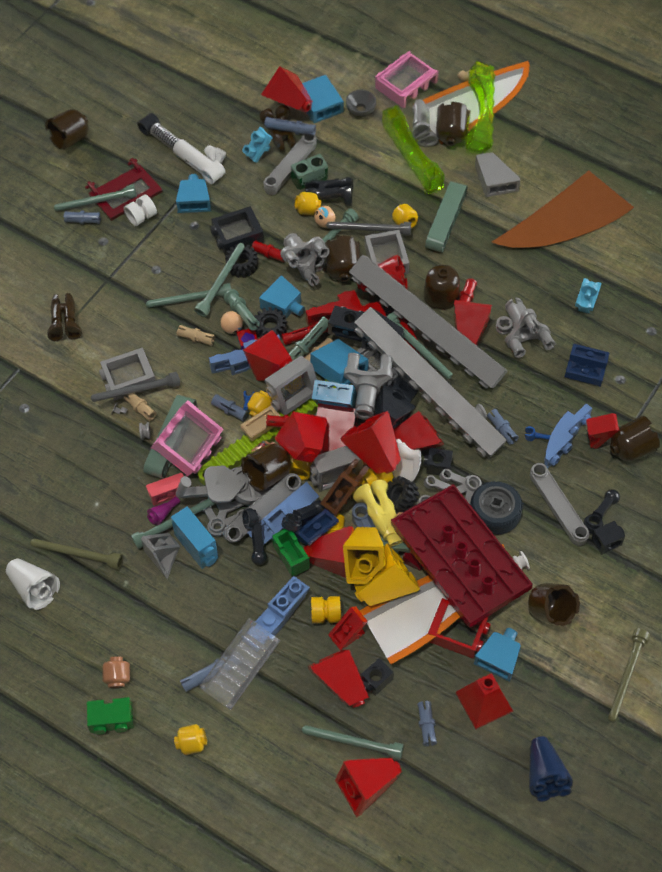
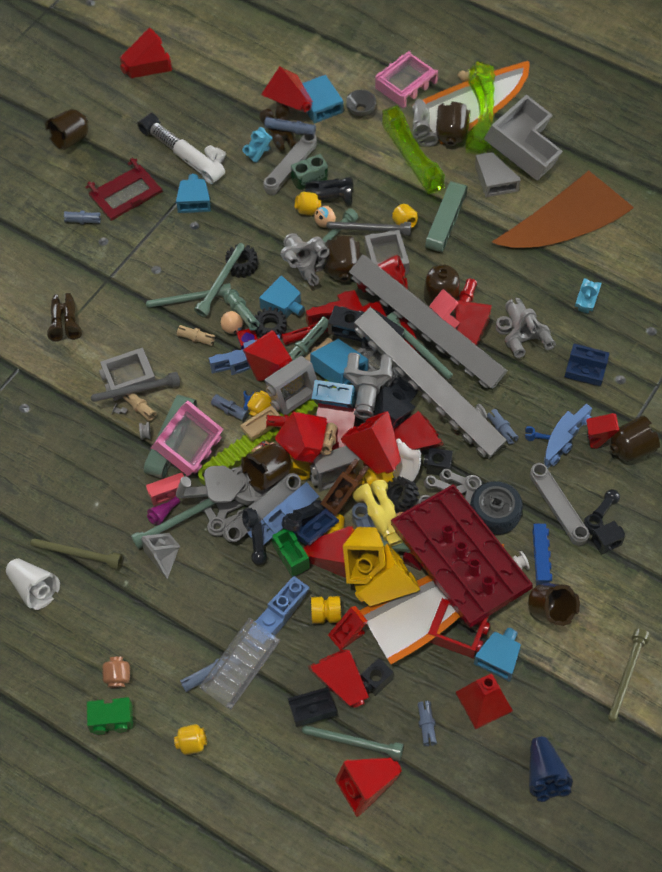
sand green piece [54,184,137,211] -> none
white wheel [124,194,157,226] -> none
dark azure brick [171,506,218,569] -> none
black window [210,206,264,255] -> none
red pin [251,240,285,262] -> none
none -> red slope [120,28,172,79]
none -> black plate [288,687,337,727]
none -> tan pin [321,423,338,455]
none -> coral panel [429,289,460,328]
none -> light grey piece [484,95,562,181]
none -> blue piece [532,524,552,586]

